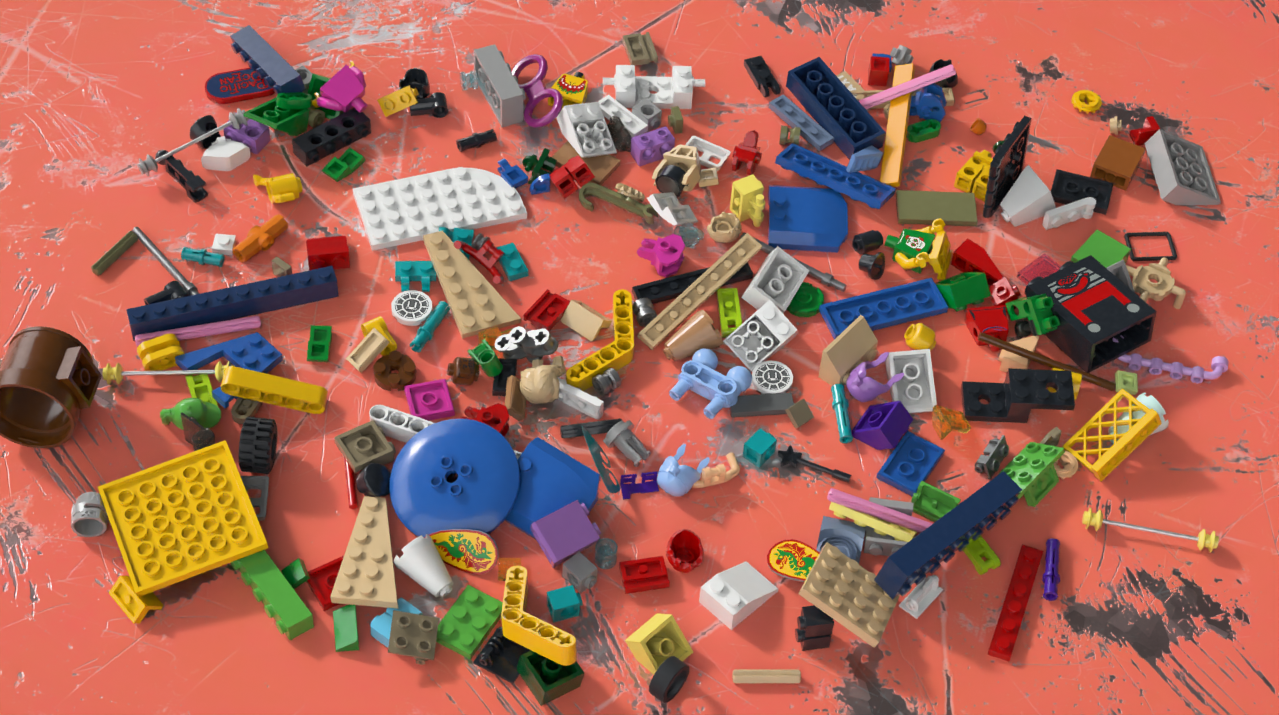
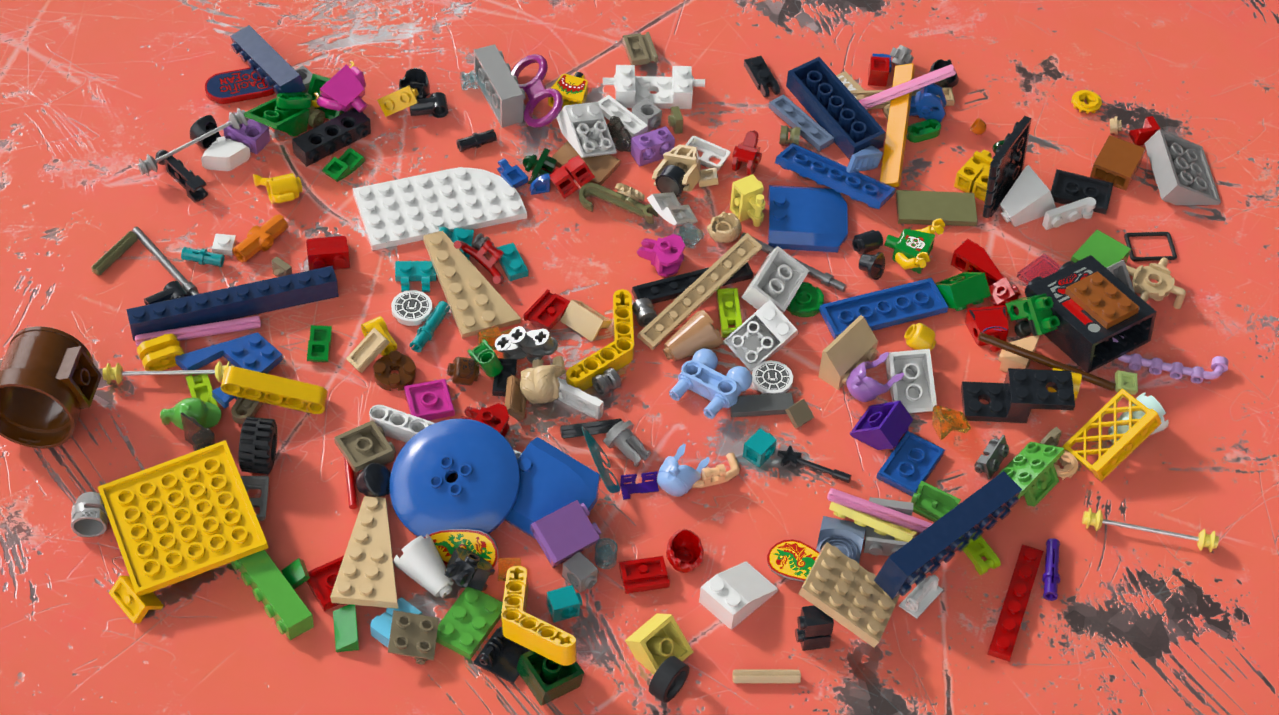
teal pin [831,384,853,443] -> none
yellow plate [929,231,953,280] -> none
none -> black hinge [445,547,495,591]
none -> dark orange plate [1065,271,1139,329]

